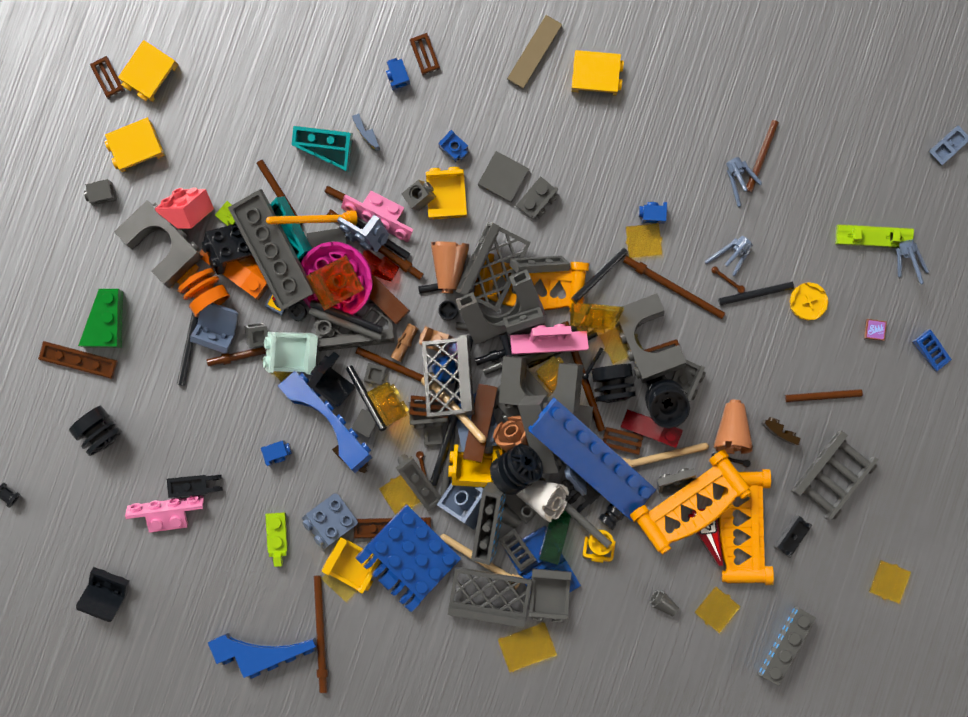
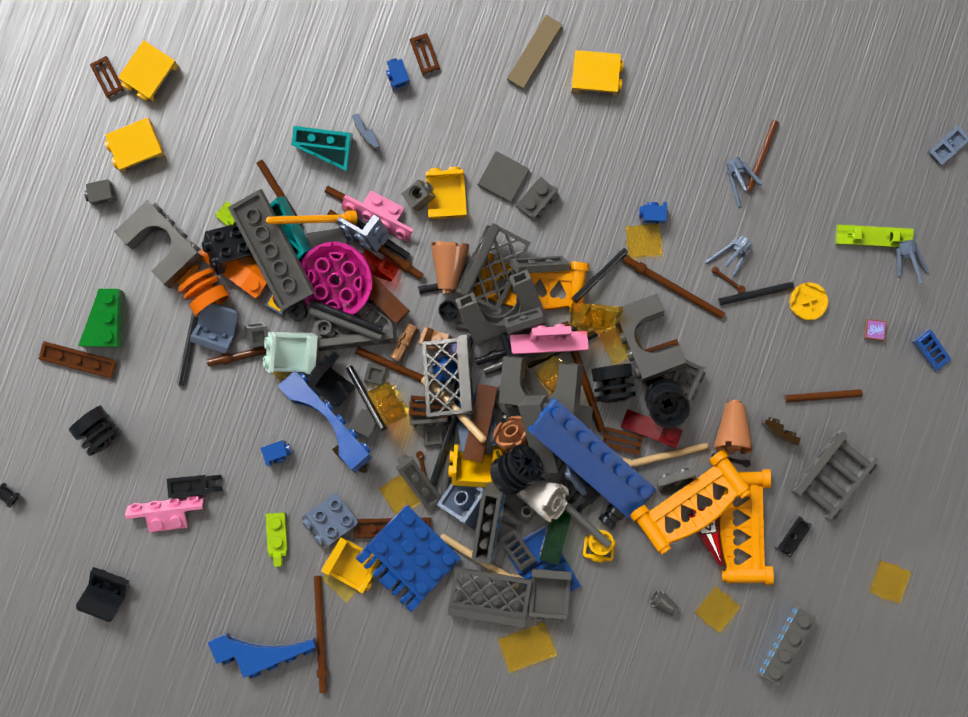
coral slope [155,188,214,229] -> none
clear orange slope [306,255,364,311] -> none
blue brick [438,130,468,162] -> none
black hinge [582,347,604,380] -> none

